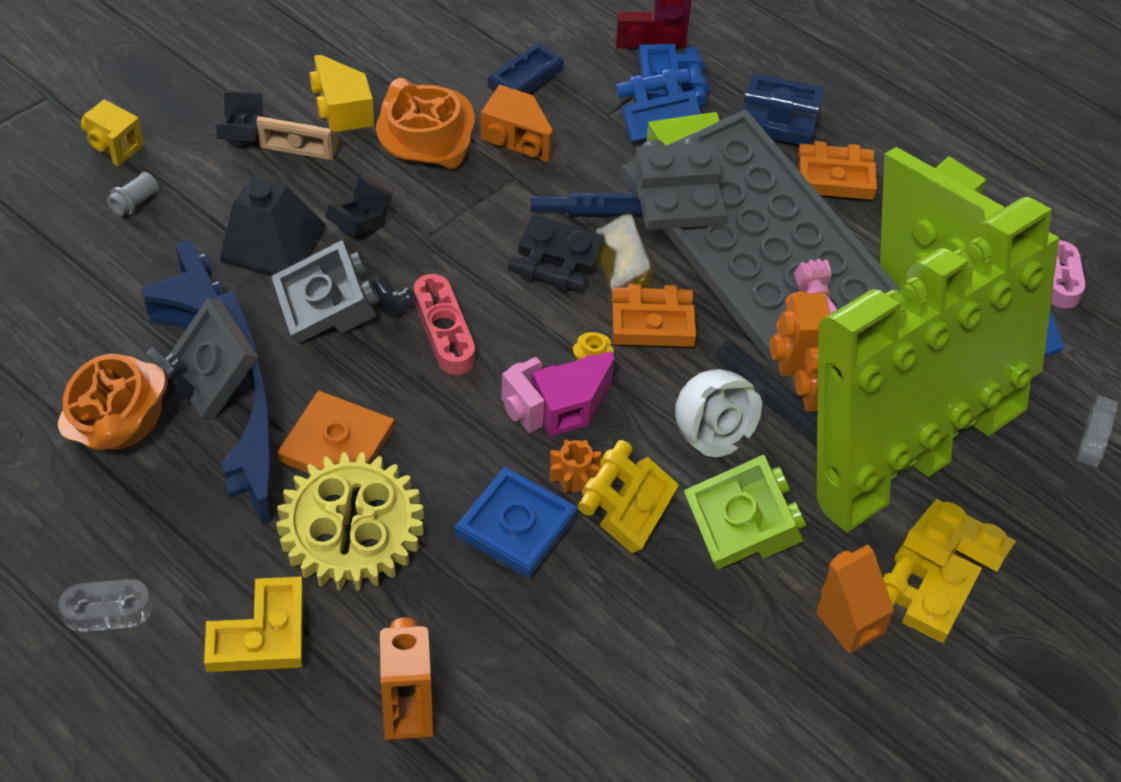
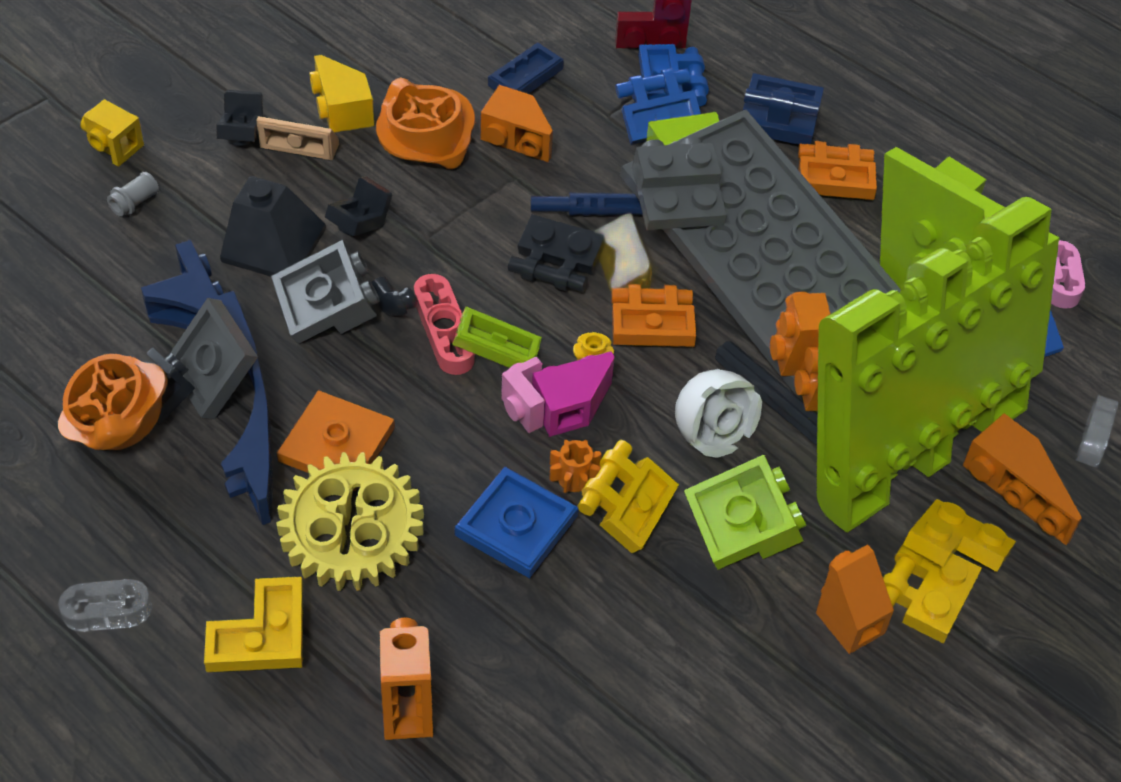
bright pink piece [794,259,837,313] -> none
none -> lime tile [453,307,542,368]
none -> orange slope [963,413,1082,545]

